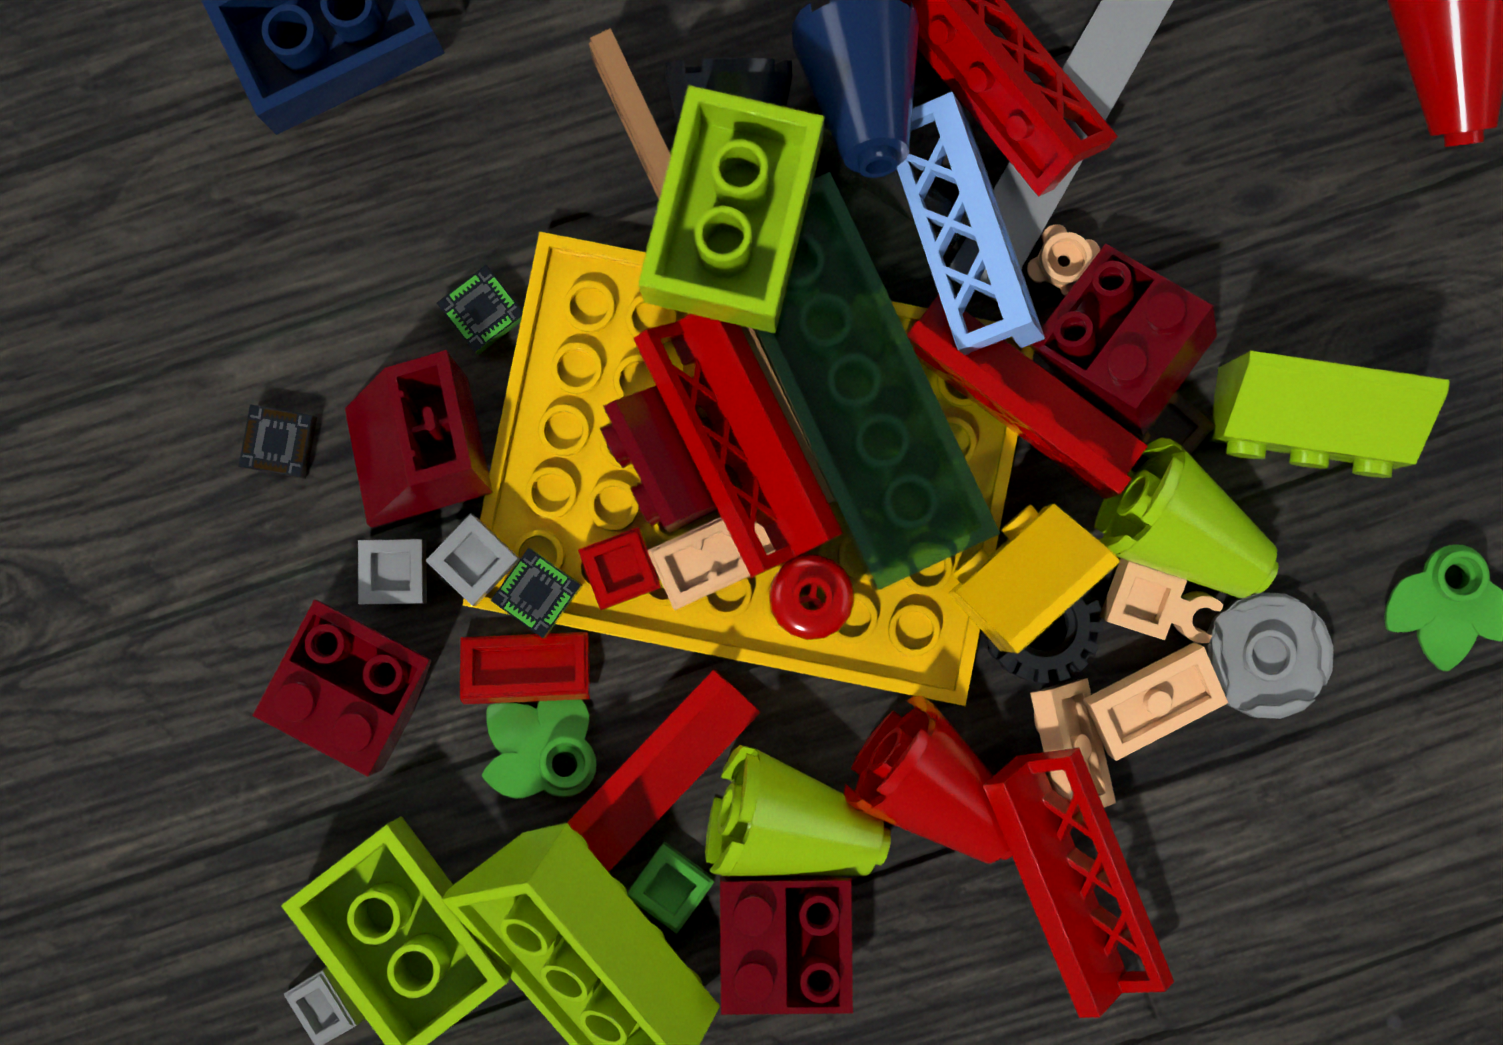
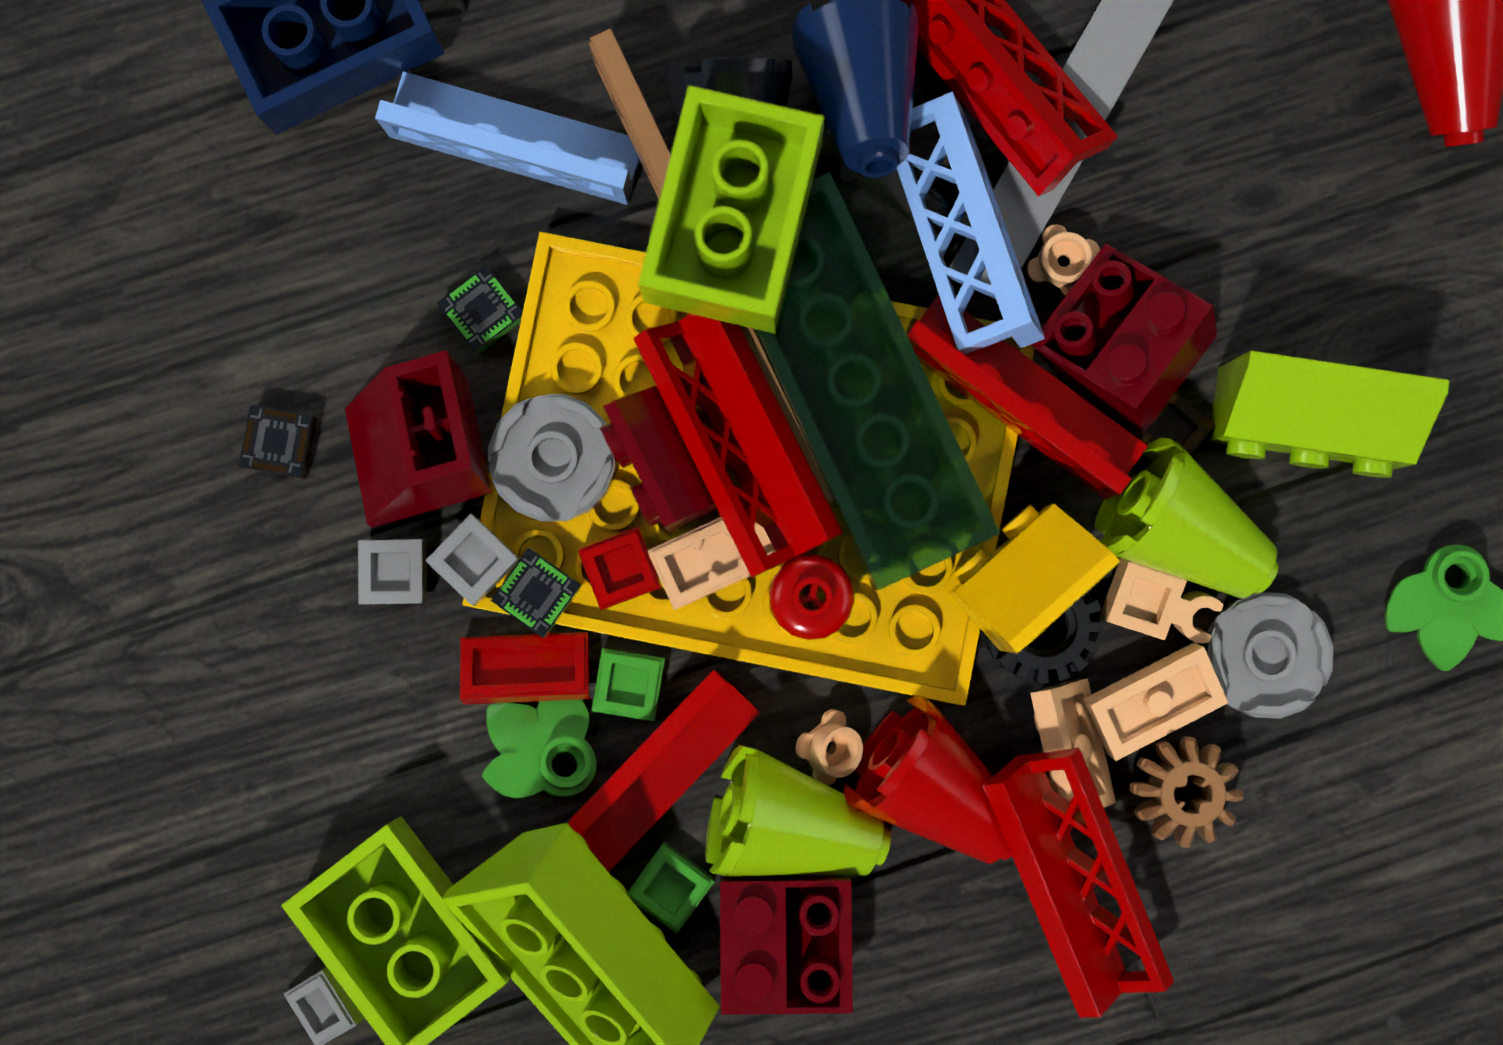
dark red slope [252,599,431,777] -> none
none -> light blue fence [375,72,641,205]
none -> light grey tile [488,394,617,522]
none -> bright green tile [592,648,666,721]
none -> light nougat plate [796,709,863,786]
none -> medium nougat gear [1130,736,1244,848]

